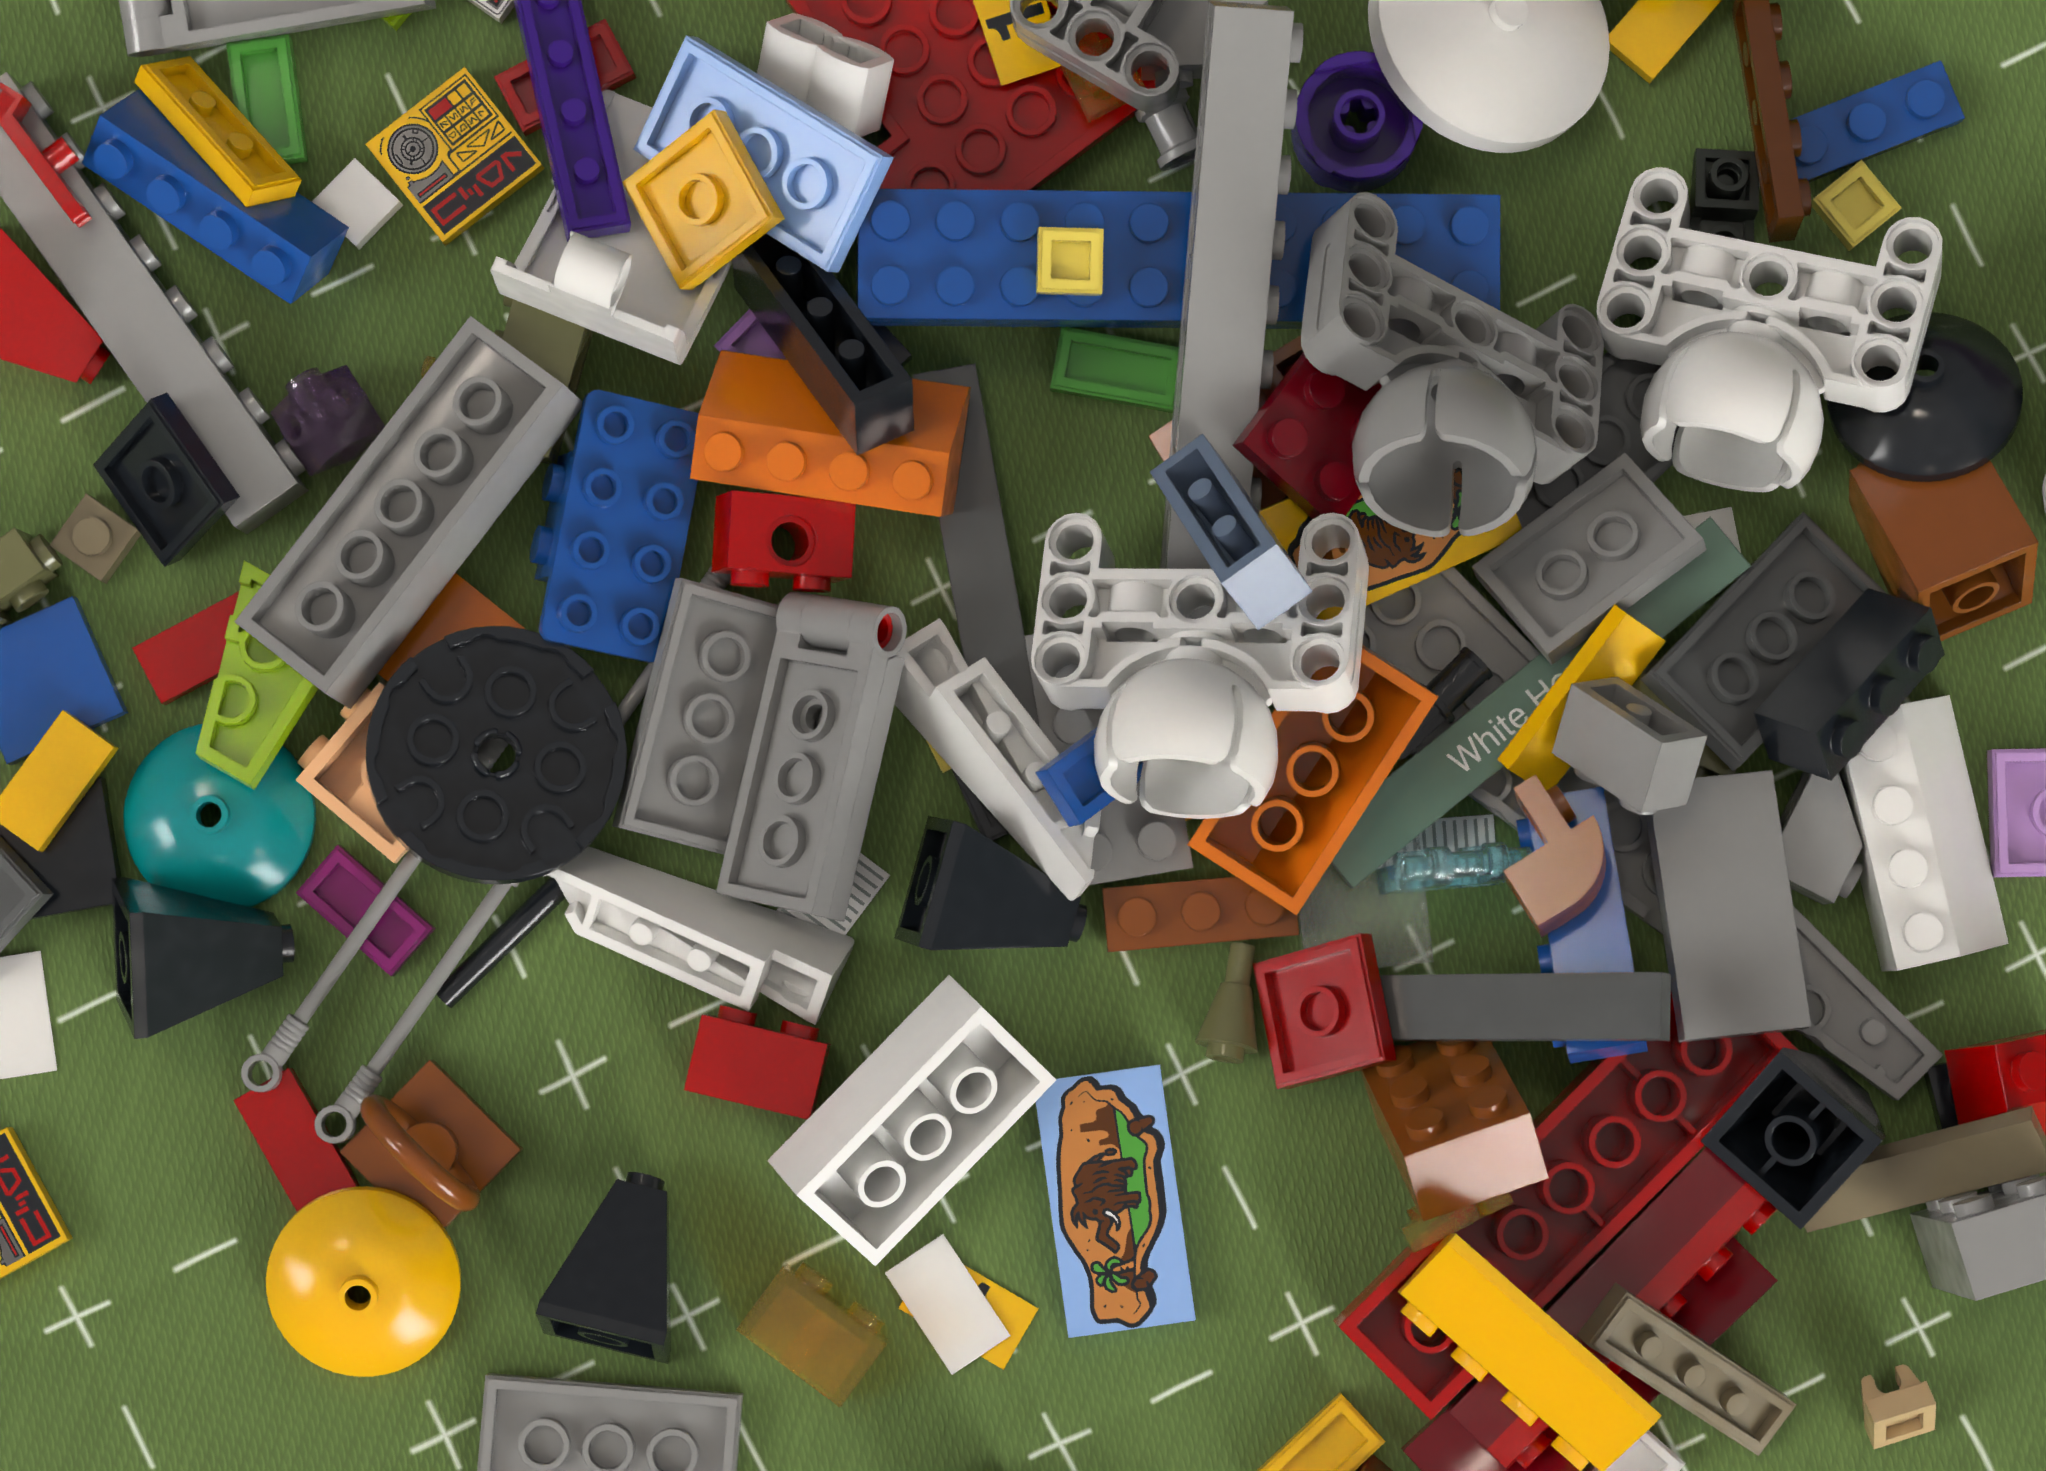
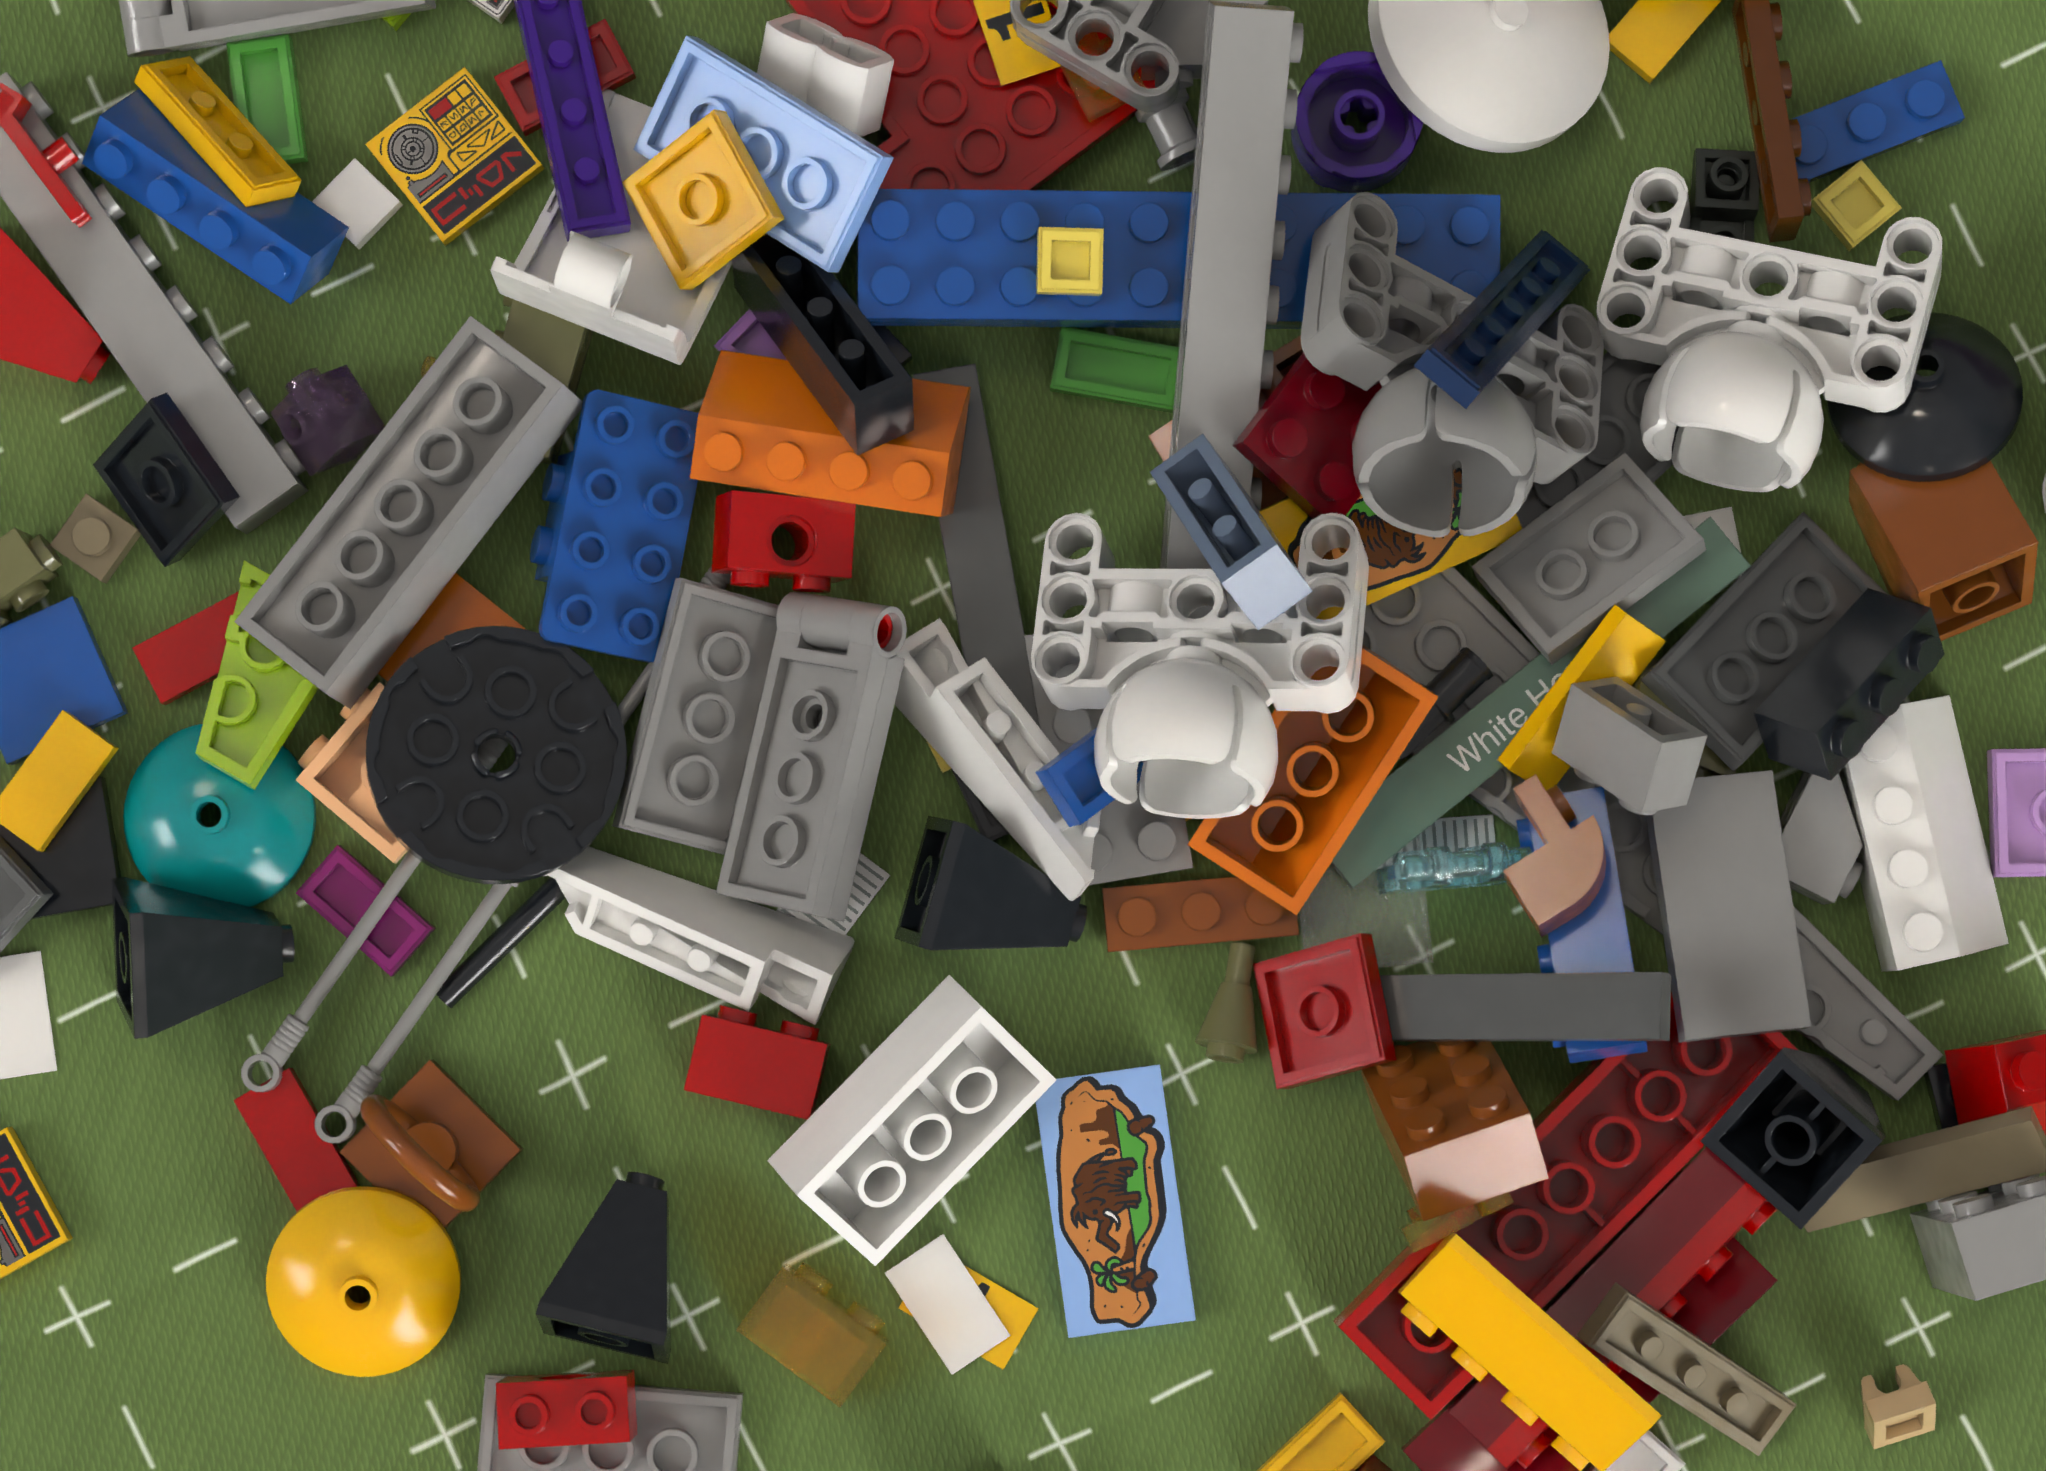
none -> red brick [495,1369,637,1450]
none -> dark blue tile [1414,230,1590,409]

